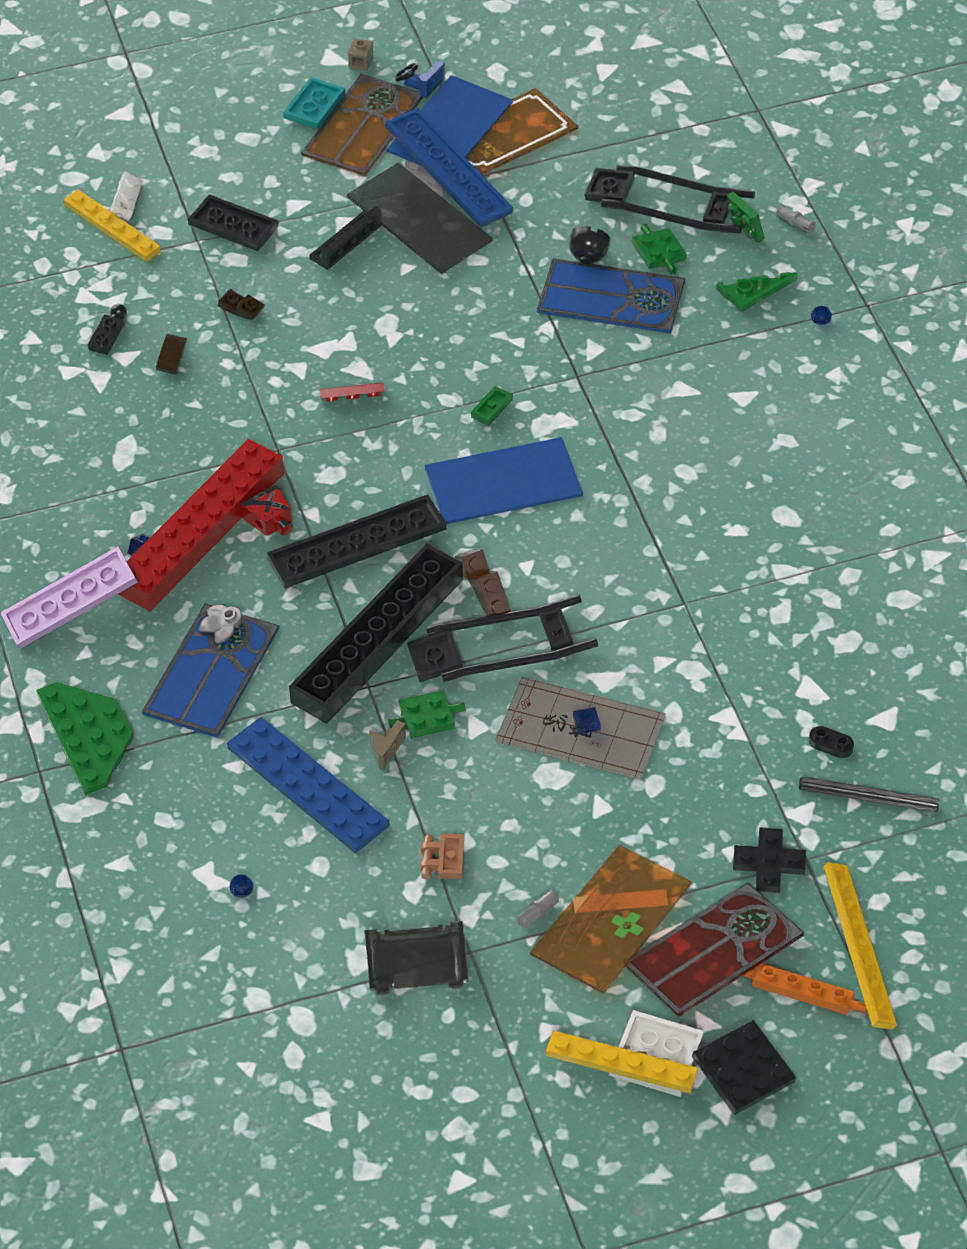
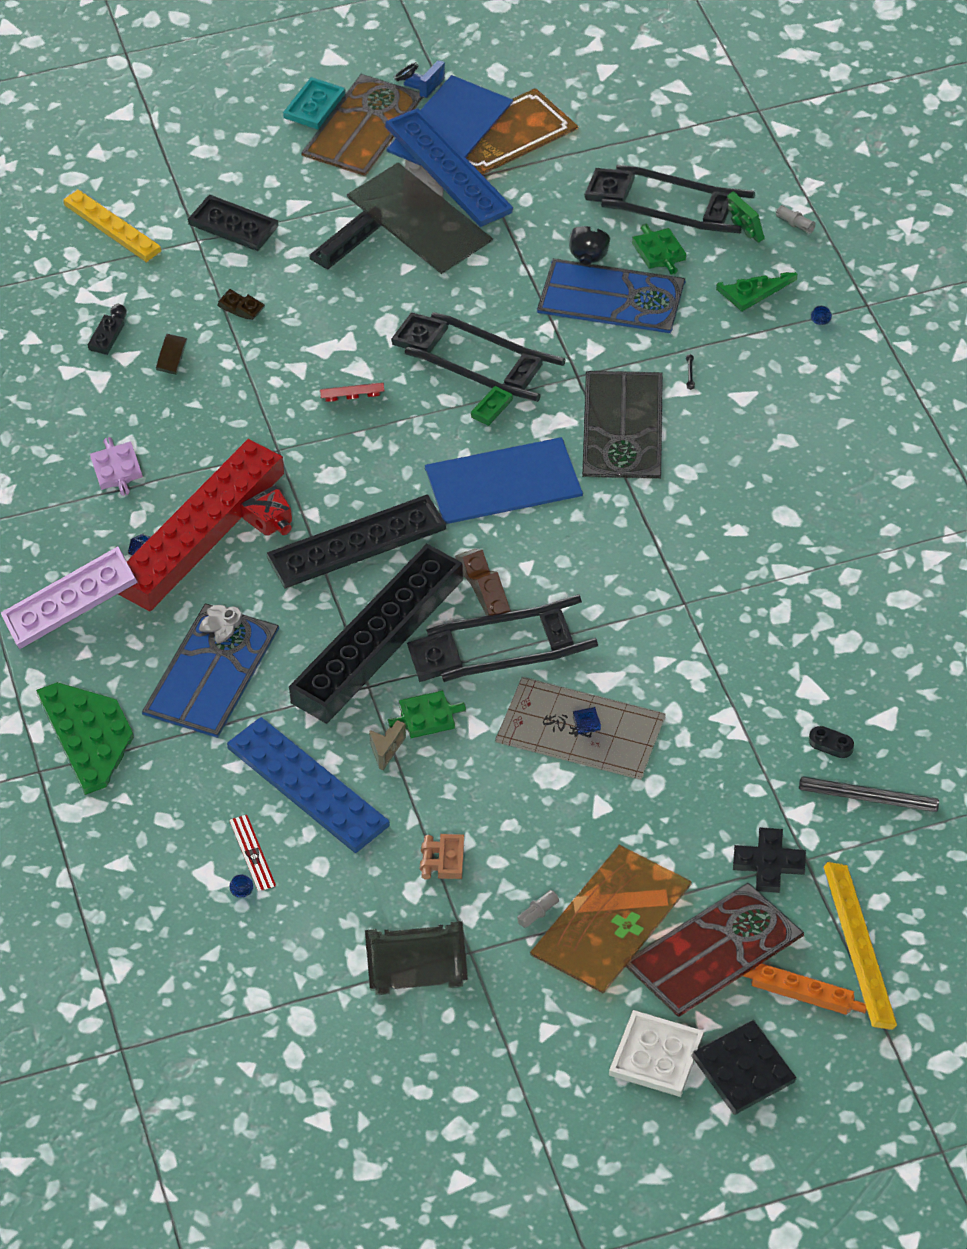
white plate [110,171,143,221] -> none
dark tan brick [348,38,373,71] -> none
yellow plate [546,1030,698,1094] -> none
none -> lavender plate [90,437,143,496]
none -> sticker [230,815,276,891]
none -> black plate [391,312,566,402]
none -> piece [582,371,663,479]
none -> black hinge [686,354,695,390]

